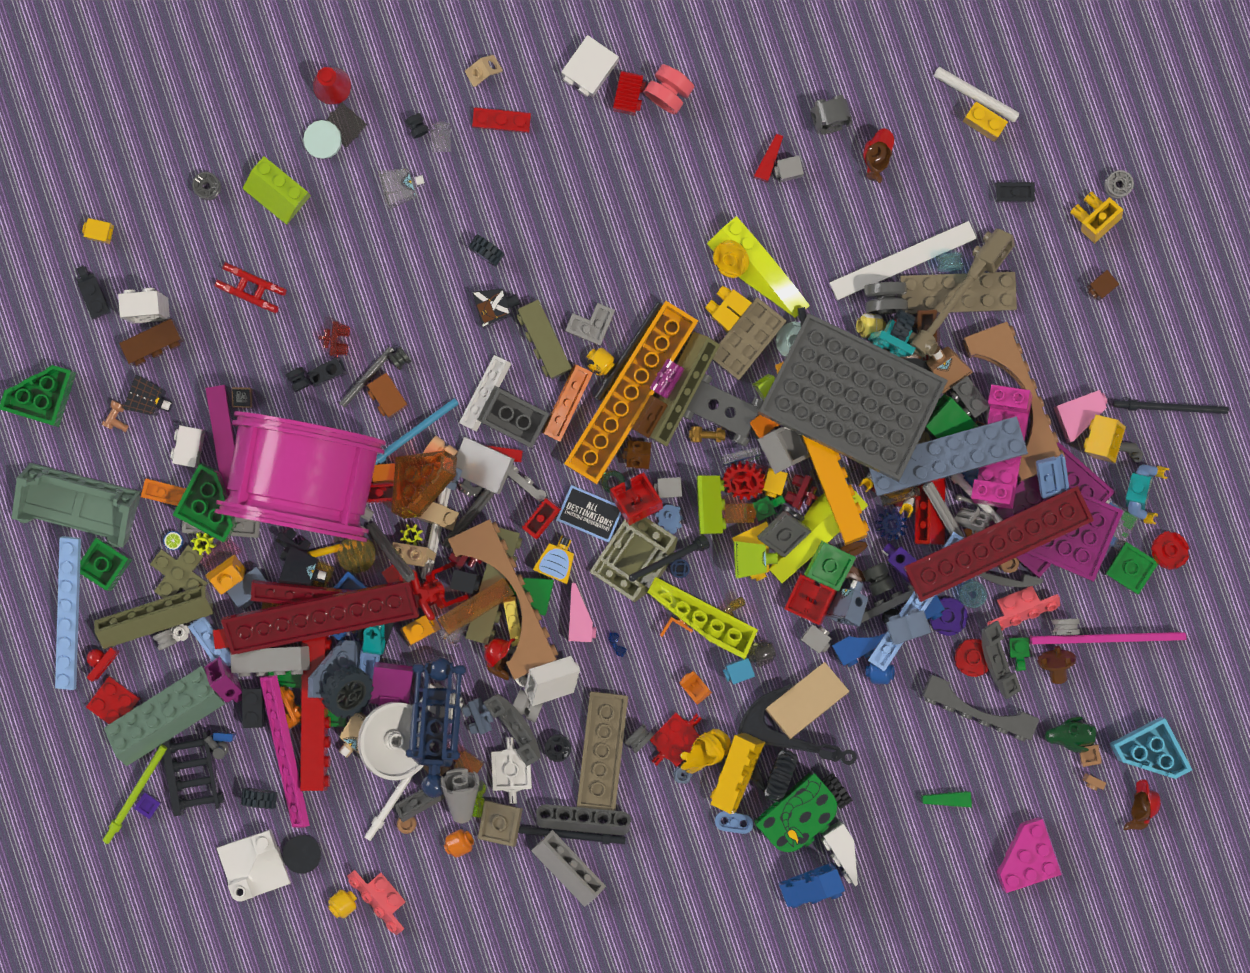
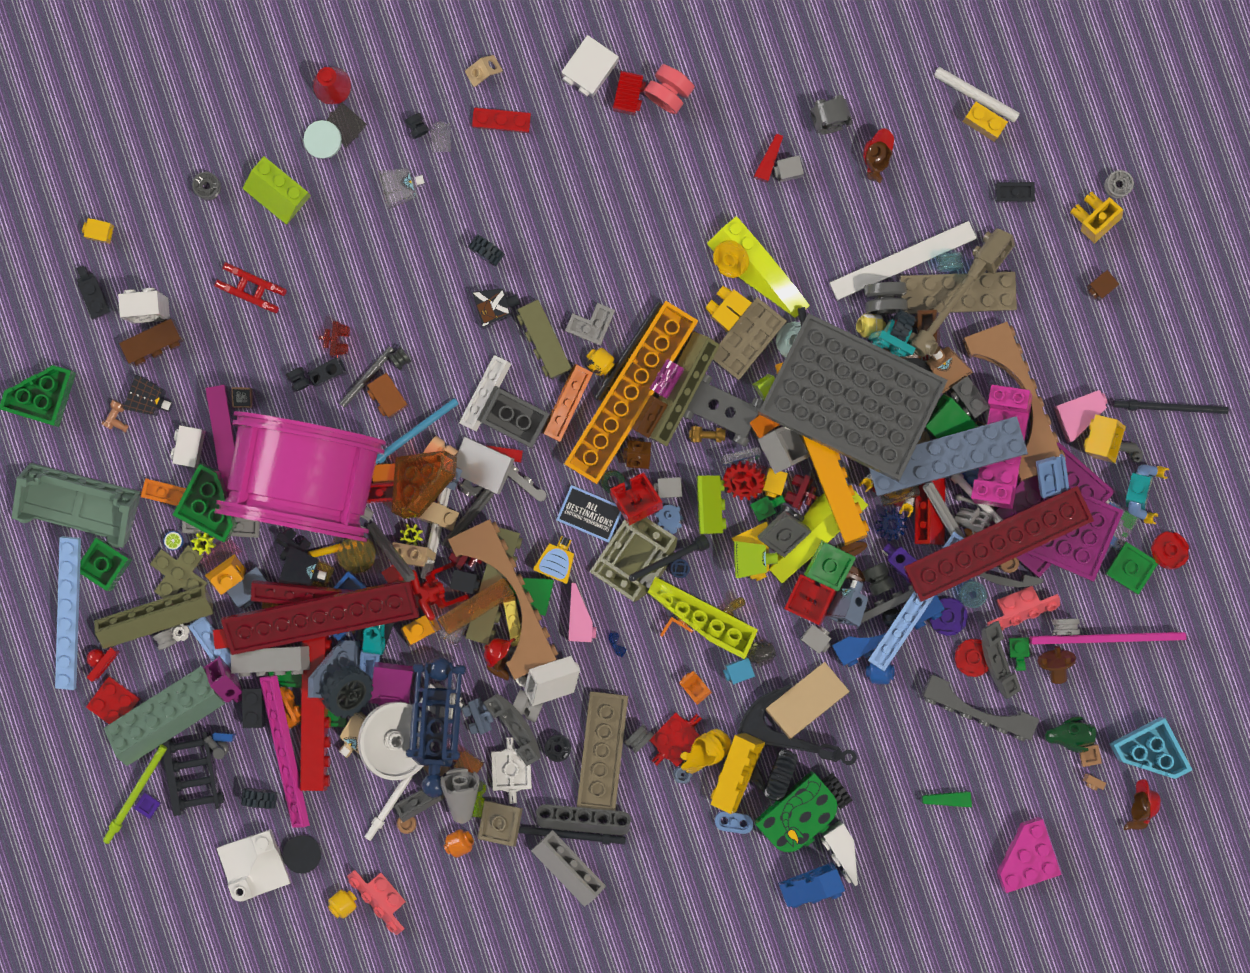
red brick [522,498,562,539] -> none
clear orange brick [725,503,756,524] -> none
sand blue brick [885,608,931,645] -> none

